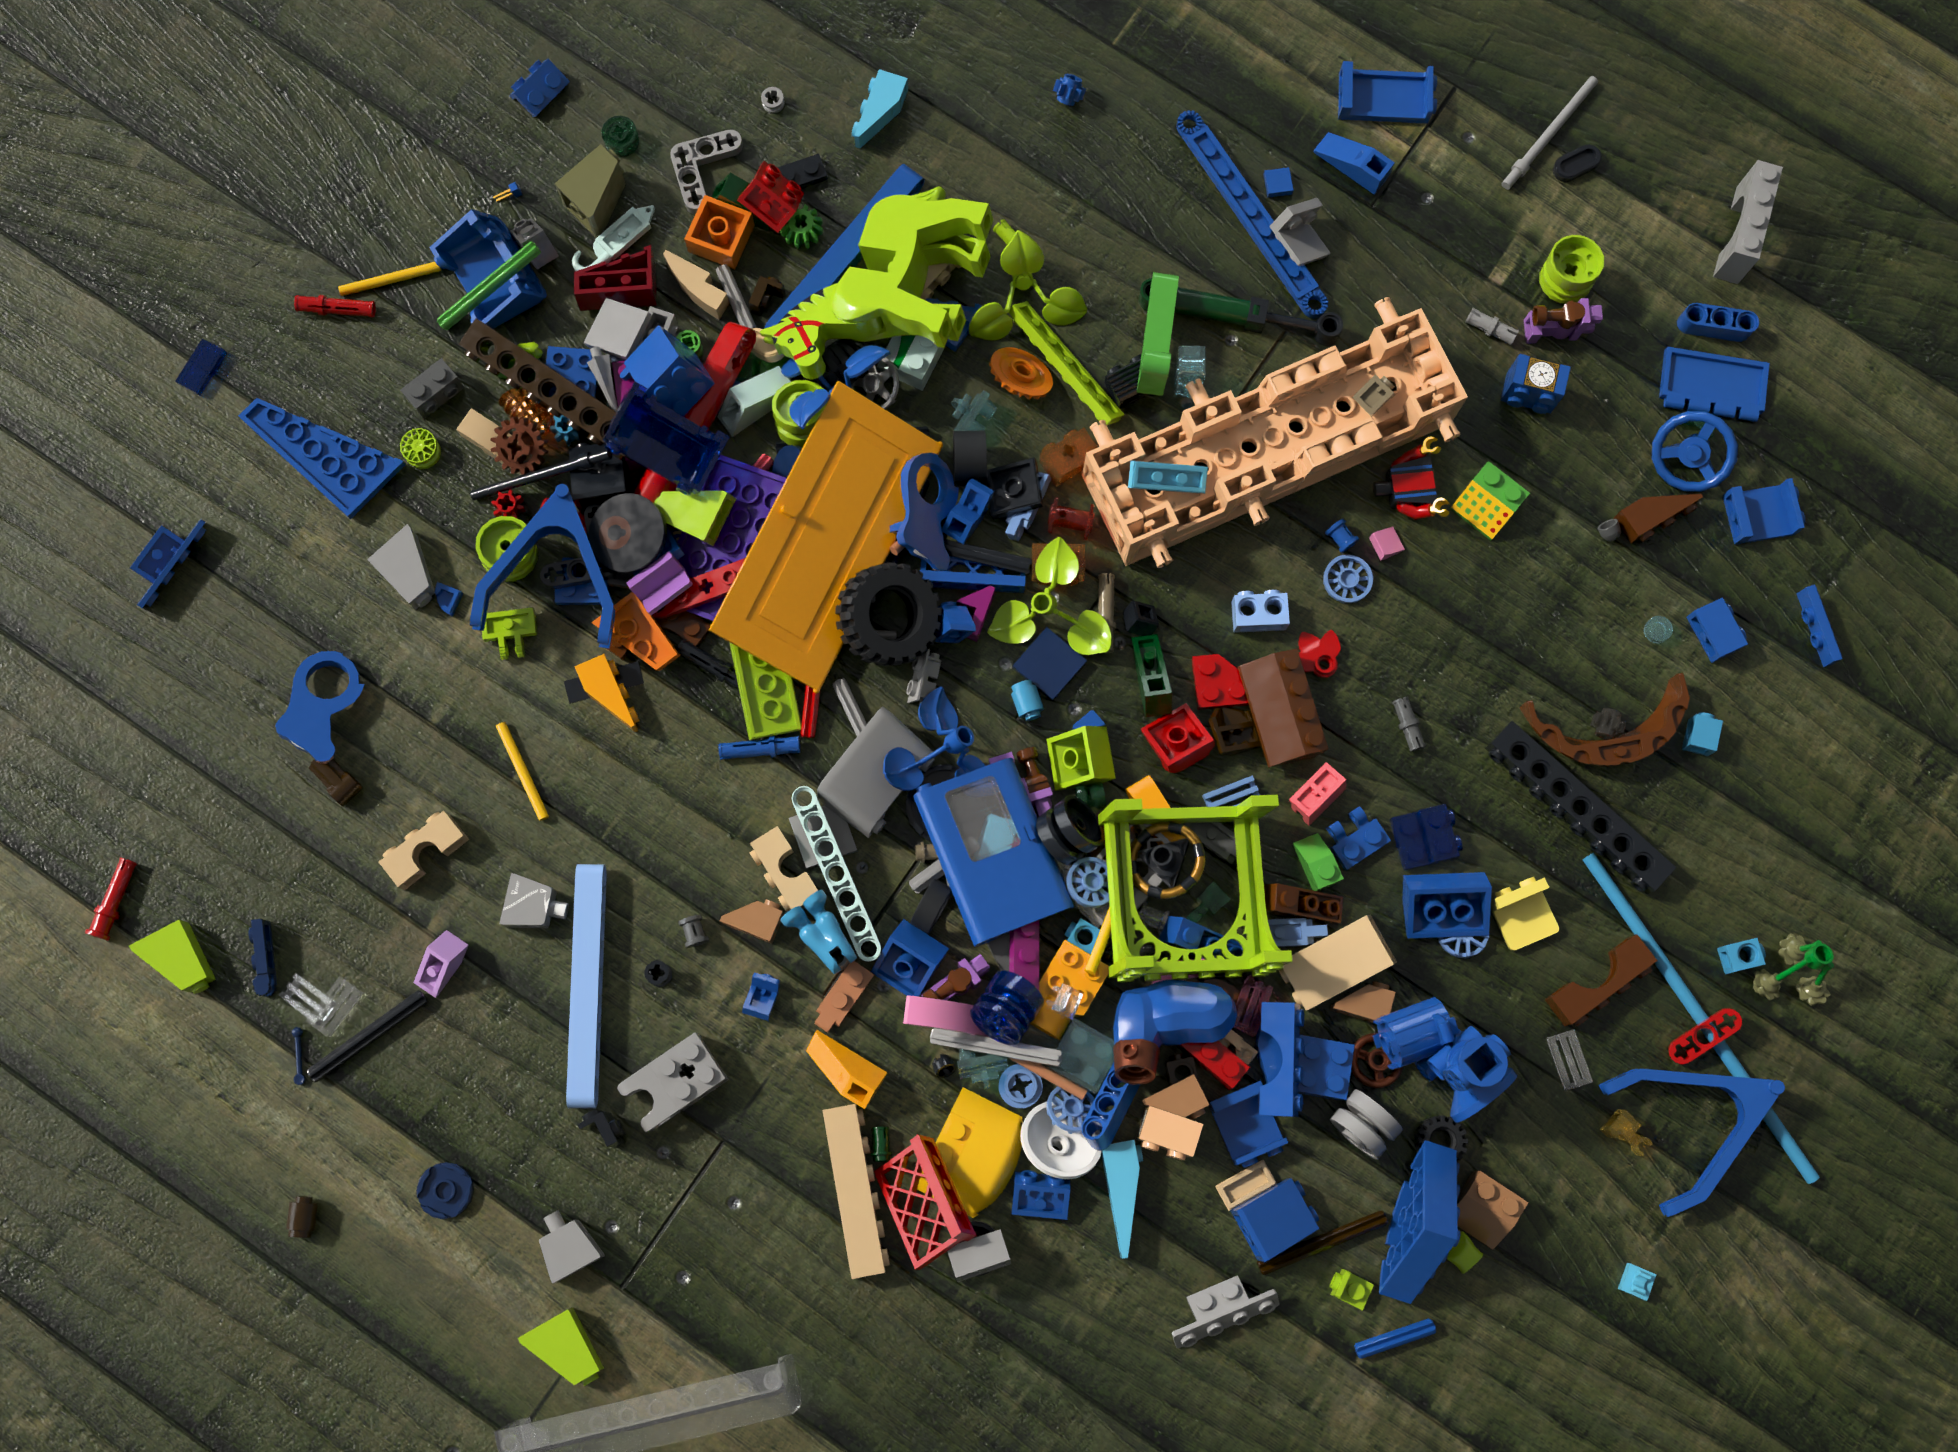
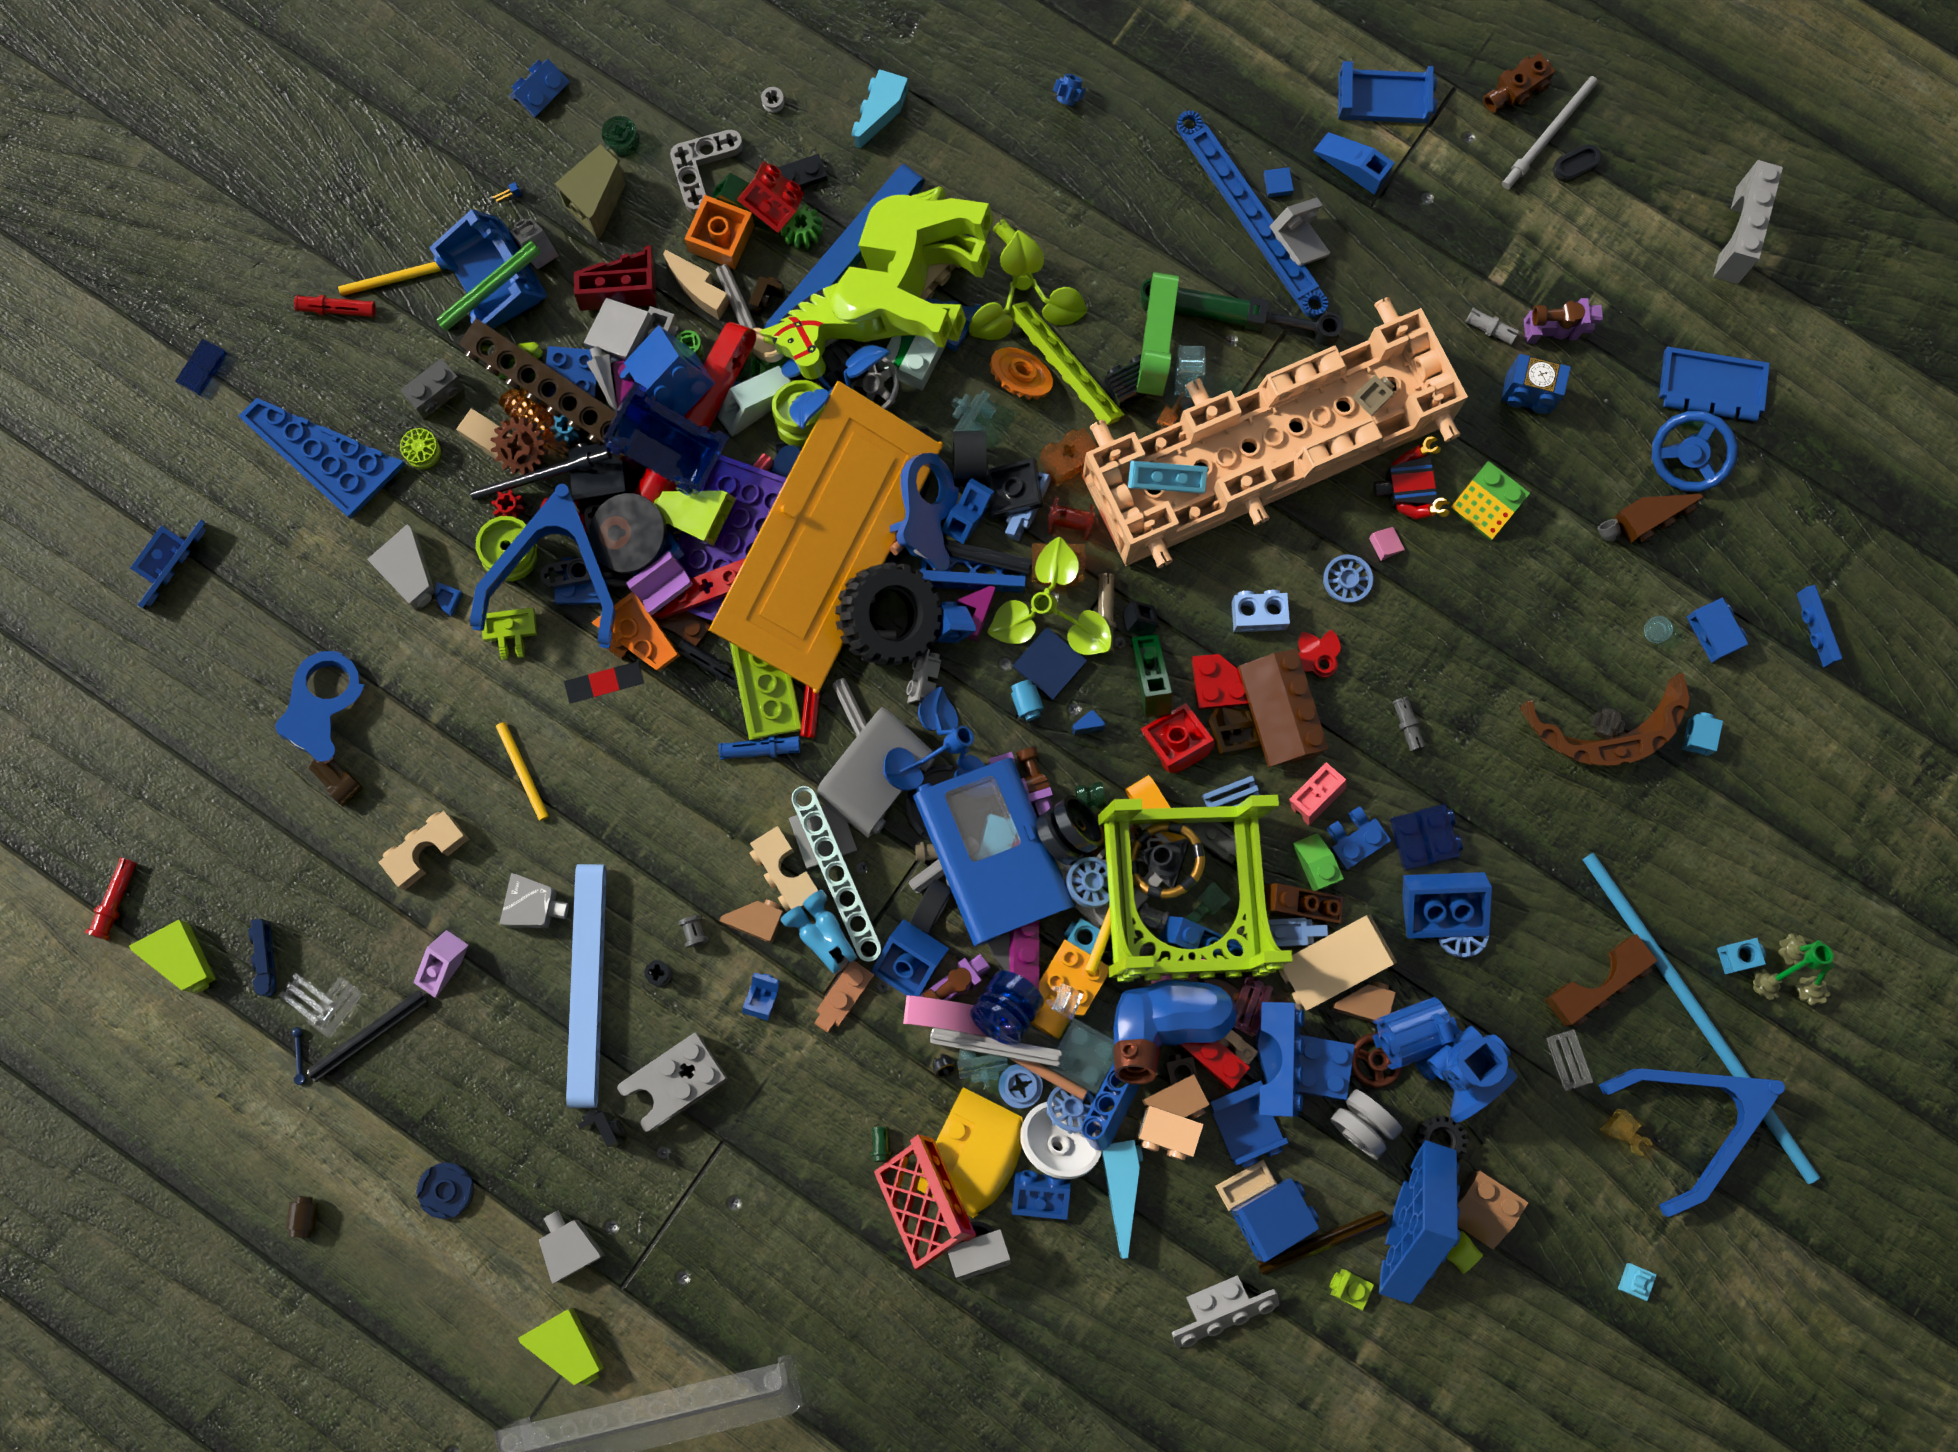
light aqua plate [572,205,655,271] -> none
light orange slope [574,654,640,732] -> none
light orange slope [806,1030,887,1109] -> none
tan brick [822,1104,890,1279] -> none
lime slope [1046,726,1116,791] -> none
blue bush [1325,518,1359,554] -> none
blue axle [1354,1319,1436,1359] -> none
black brick [1485,721,1677,894] -> none
light yellow bracket [1491,877,1559,951] -> none
lime wheel [1539,235,1604,304] -> none
red beam [1668,1008,1742,1064] -> none
blue beam [1677,303,1759,342] -> none
blue panel [1722,478,1805,545] -> none
none -> clear orange plate [1156,390,1185,431]
none -> reddish brown brick [1483,53,1555,113]

